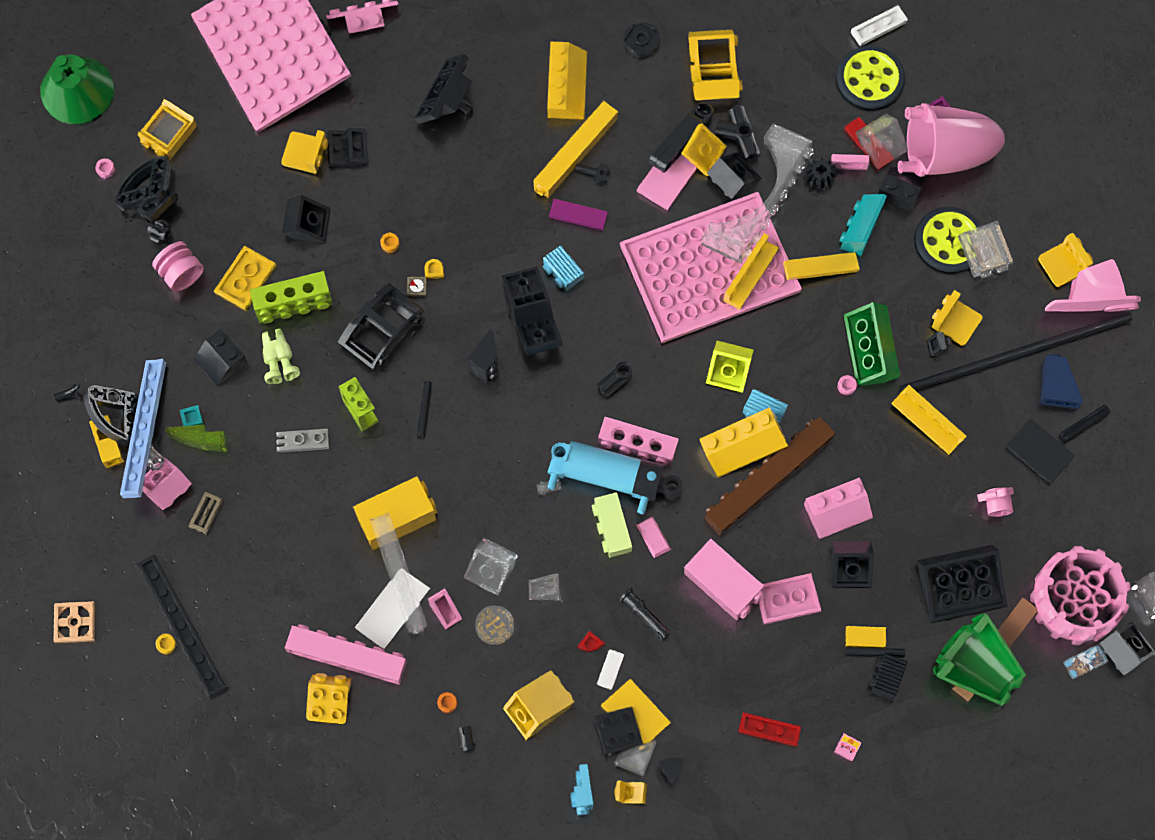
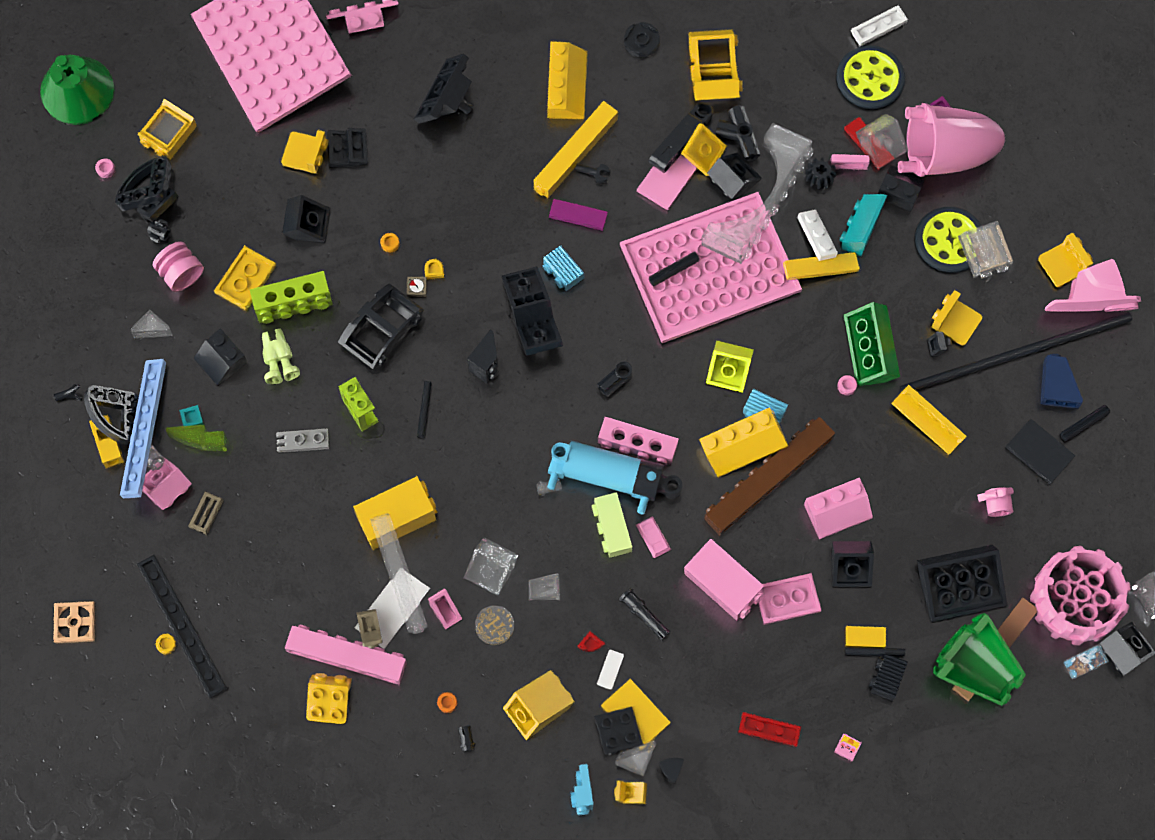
yellow fence [724,233,779,310] -> none
none -> clear slope [131,309,172,338]
none -> dark tan bracket [357,609,383,648]
none -> black axle [649,252,700,286]
none -> white plate [797,209,838,261]

